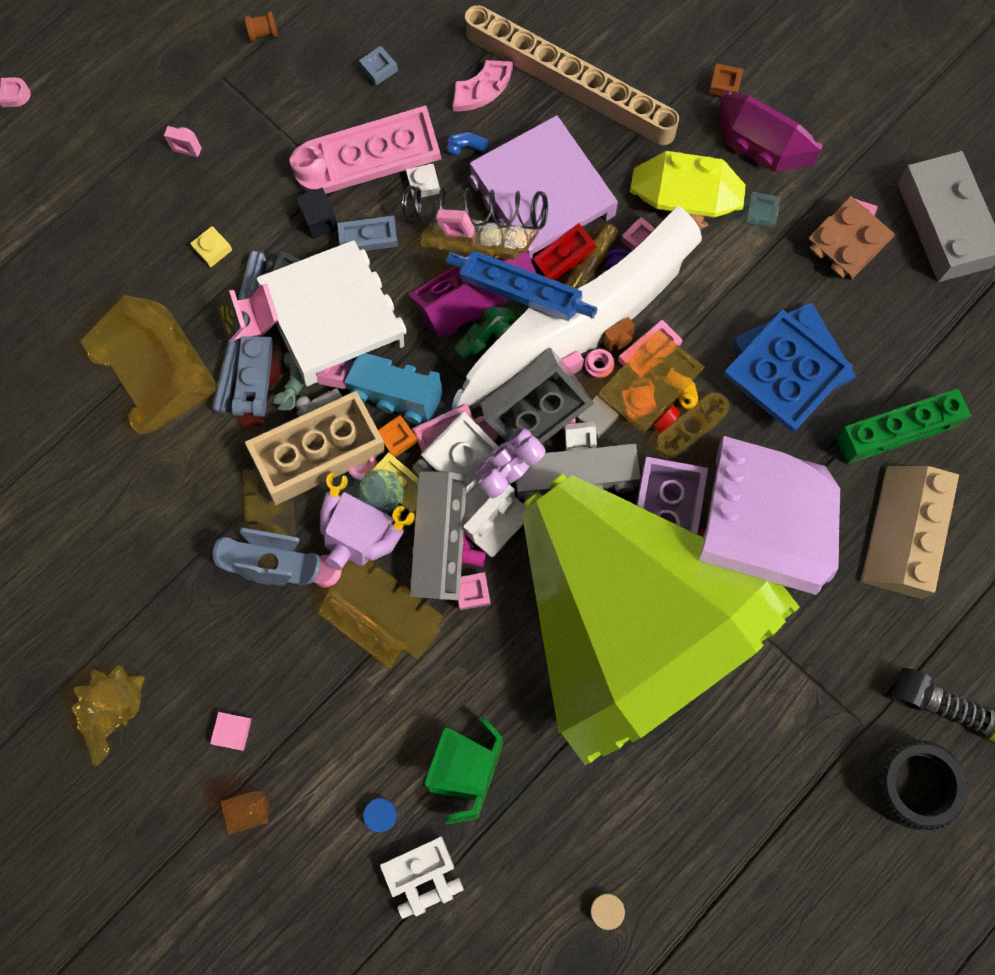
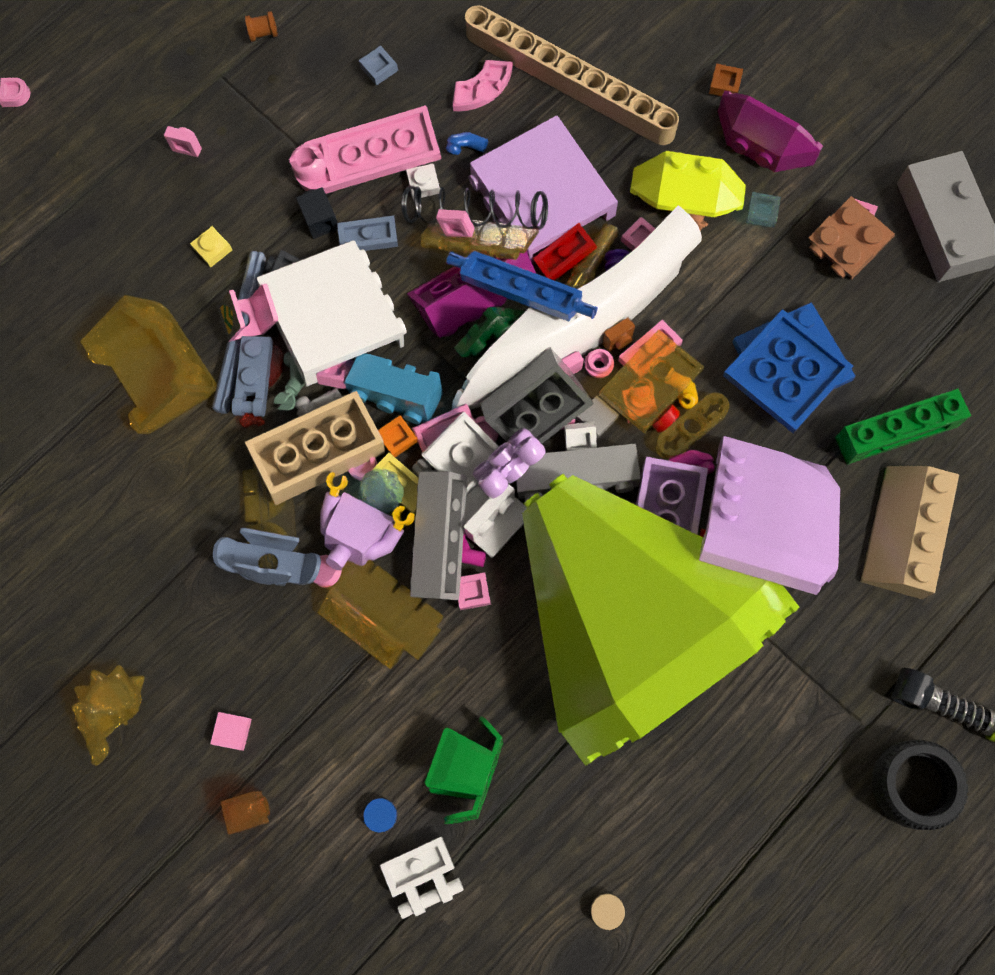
none -> dark pink arm [669,450,715,474]

